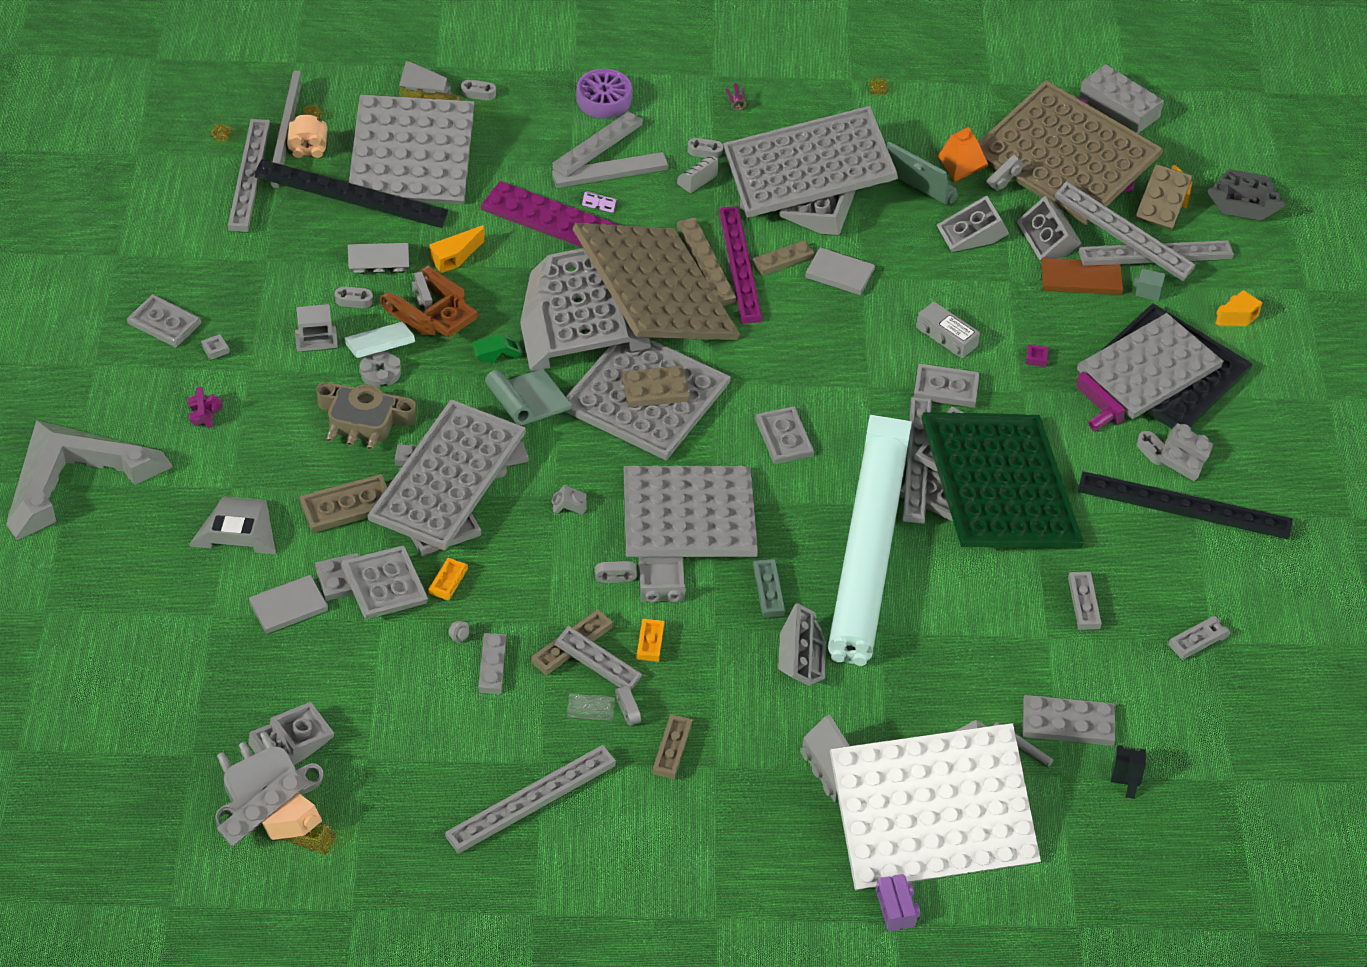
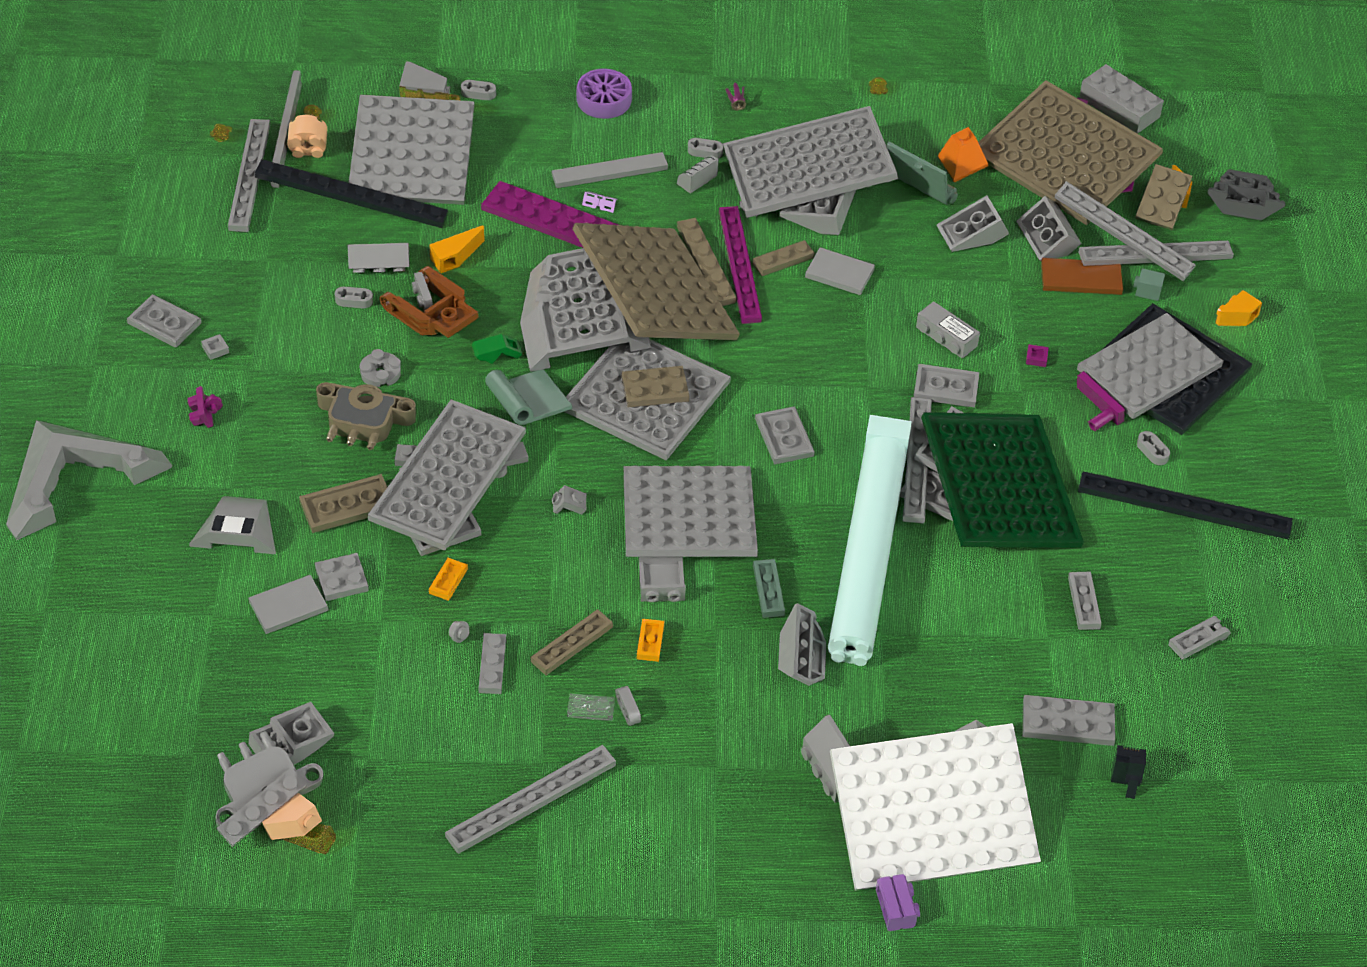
light grey plate [295,304,338,352] -> none
light grey plate [341,545,428,620] -> none
light aqua tile [344,322,415,358] -> none
light grey plate [553,112,643,176] -> none
light grey tile [555,626,642,691] -> none
light grey beam [595,561,637,583] -> none
dark tan plate [652,714,693,780] -> none
light grey plate [986,155,1025,192] -> none
light grey bar [993,722,1053,767] -> none
light grey plate [1158,423,1213,481] -> none

